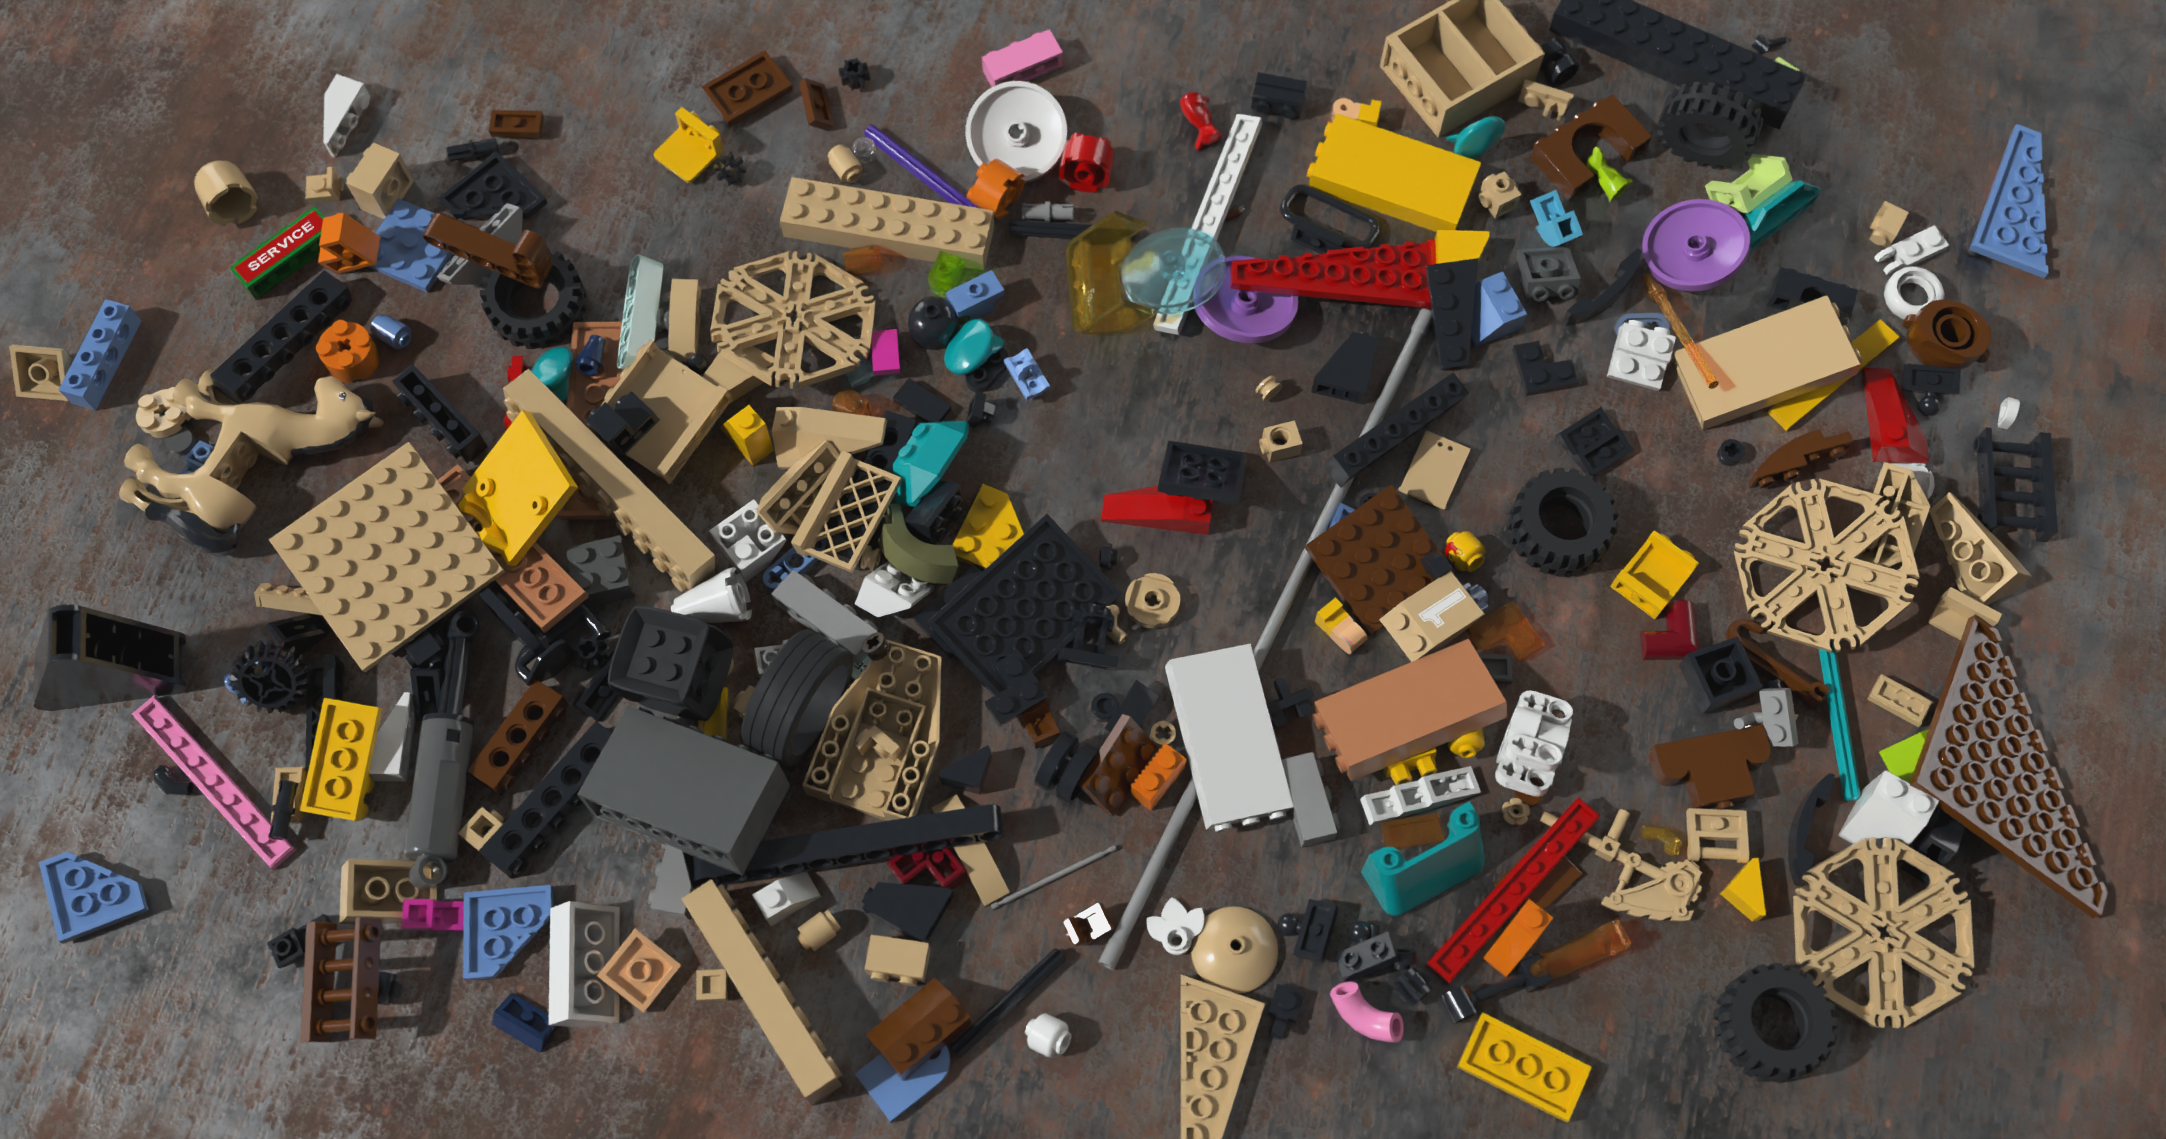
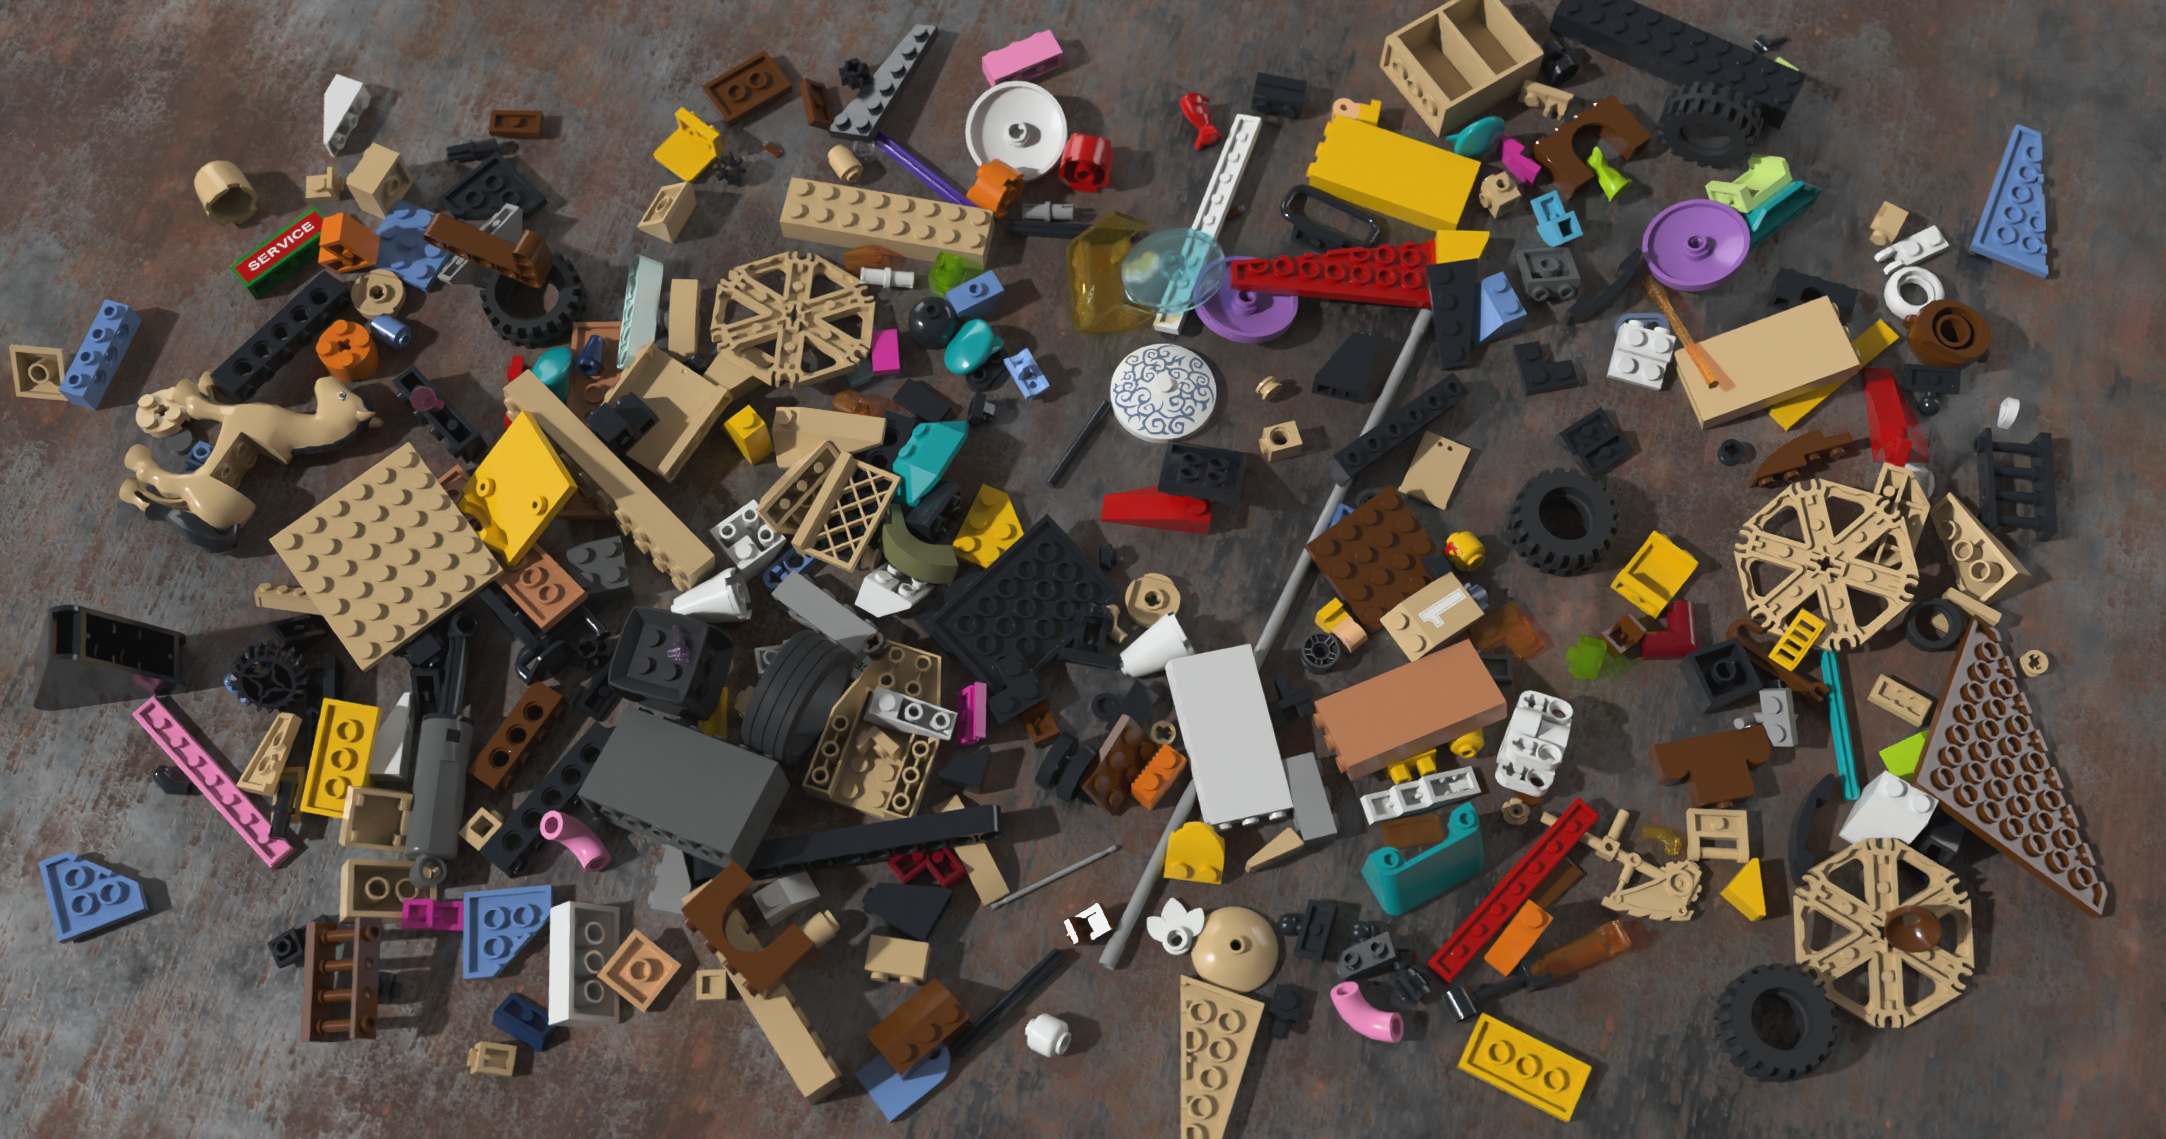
none -> tan wing [236,712,302,797]
none -> tan container [339,785,413,852]
none -> tan plate [351,269,406,320]
none -> clear pink piece [410,386,445,411]
none -> tan bracket [467,1041,517,1077]
none -> bright pink cylinder [540,811,611,873]
none -> tan slope [637,181,697,244]
none -> clear purple hand [667,626,690,664]
none -> reddish brown arch [681,860,818,1000]
none -> reddish brown piece [762,141,783,158]
none -> wing [828,24,940,143]
none -> white pin [860,267,914,289]
none -> white slope [863,686,958,740]
none -> dark pink plate [956,682,986,748]
none -> black bar [1045,399,1112,488]
none -> white dish [1110,344,1216,444]
none -> white cone [1118,610,1196,679]
none -> yellow slope [1164,822,1225,884]
none -> tan slope [1245,827,1305,874]
none -> black wheel [1299,632,1340,675]
none -> dark pink slope [1496,134,1541,187]
none -> clear neon green brick [1565,633,1607,681]
none -> reddish brown bracket [1596,612,1647,659]
none -> yellow slope [1769,608,1827,672]
none -> reddish brown piece [1884,905,1942,953]
none -> red plate [1885,434,1913,468]
none -> black tyre [1902,597,1962,652]
none -> tan bush [2019,650,2049,677]

